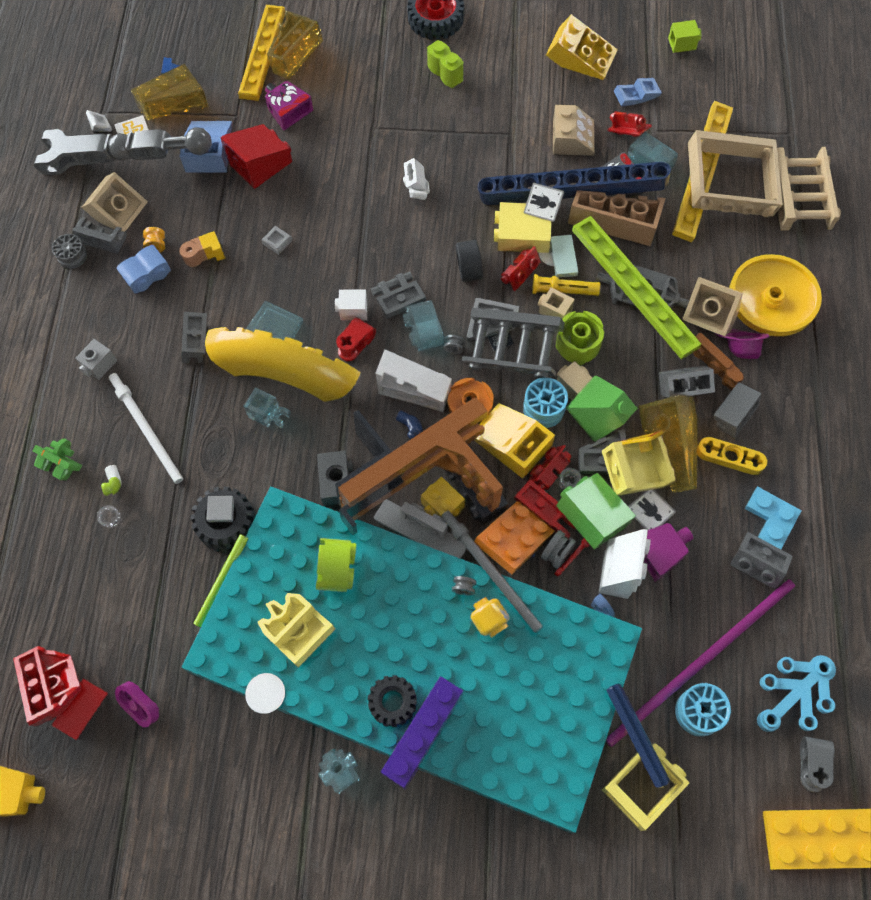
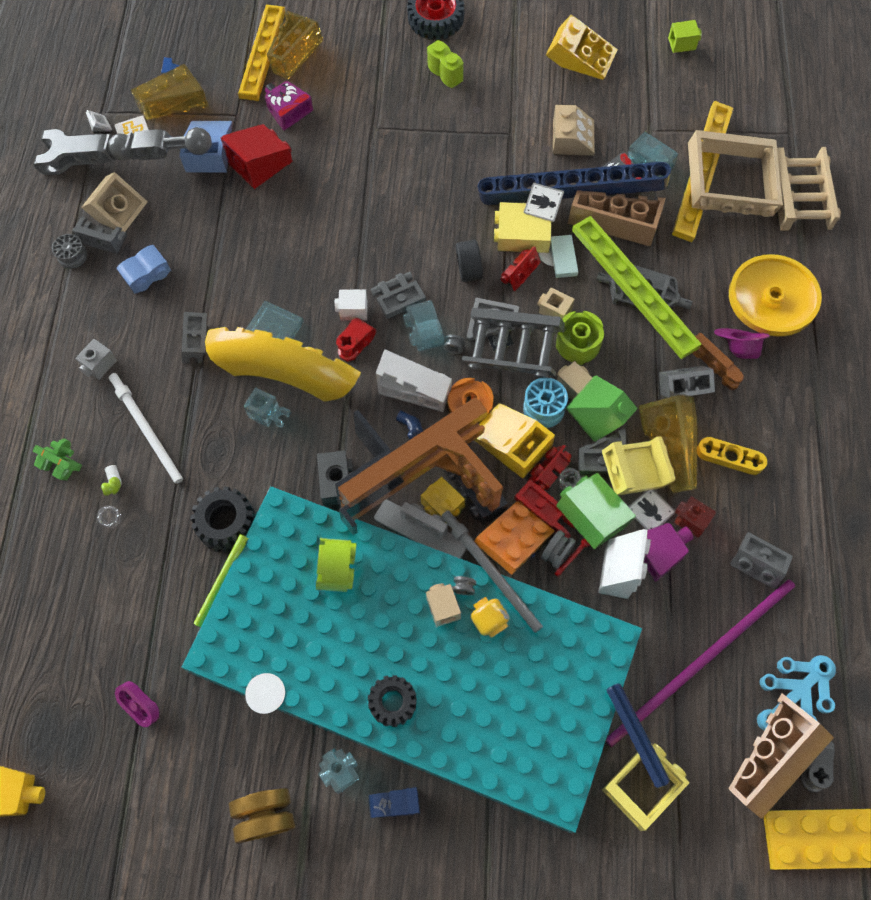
red wedge [13,646,82,726] -> none
red hinge [52,679,108,740] -> none
light orange wheel [143,227,165,253] -> none
leg [180,231,225,267] -> none
light grey tile [206,496,234,522] -> none
light yellow plate [258,593,335,667] -> none
light grey tile [262,226,292,255] -> none
dark purple brick [381,676,463,790] -> none
white piece [403,158,430,200] -> none
yellow pin [532,274,600,296] -> none
medium blue tile [591,593,615,617] -> none
red hinge [607,111,652,137] -> none
medium blue slope [614,78,662,106] -> none
yellow piece [617,431,663,453] -> none
medium azure wheel [675,683,731,736] -> none
tan slope [682,277,743,336] -> none
dark grey hinge [713,382,762,439] -> none
medium azure plate [745,486,802,549] -> none
none -> pearl gold wheel [229,788,295,844]
none -> dark blue leg [368,787,420,818]
none -> tan brick [426,583,461,627]
none -> clear red brick [674,496,716,538]
none -> medium nougat wedge [729,693,834,819]

